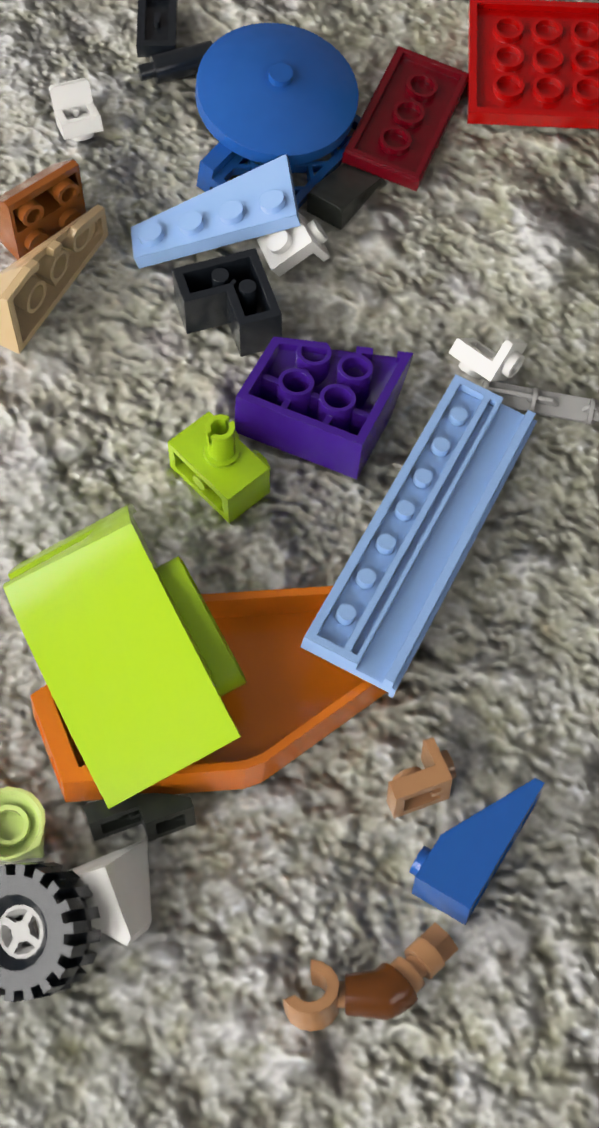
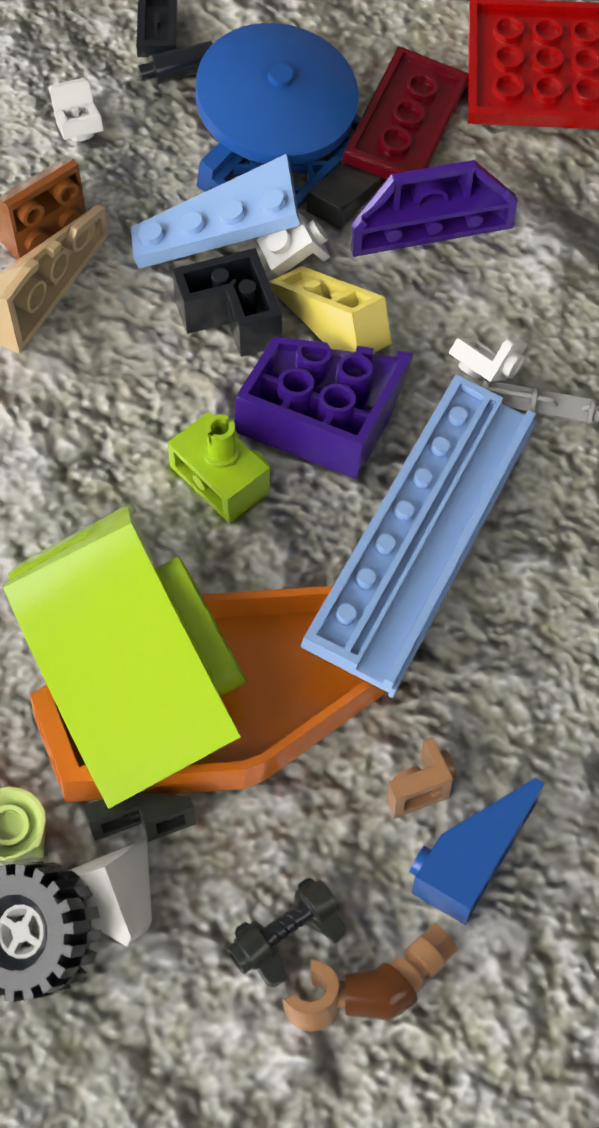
none -> pearl dark grey piece [226,878,346,987]
none -> light yellow slope [269,266,392,354]
none -> dark purple wedge [351,160,518,257]

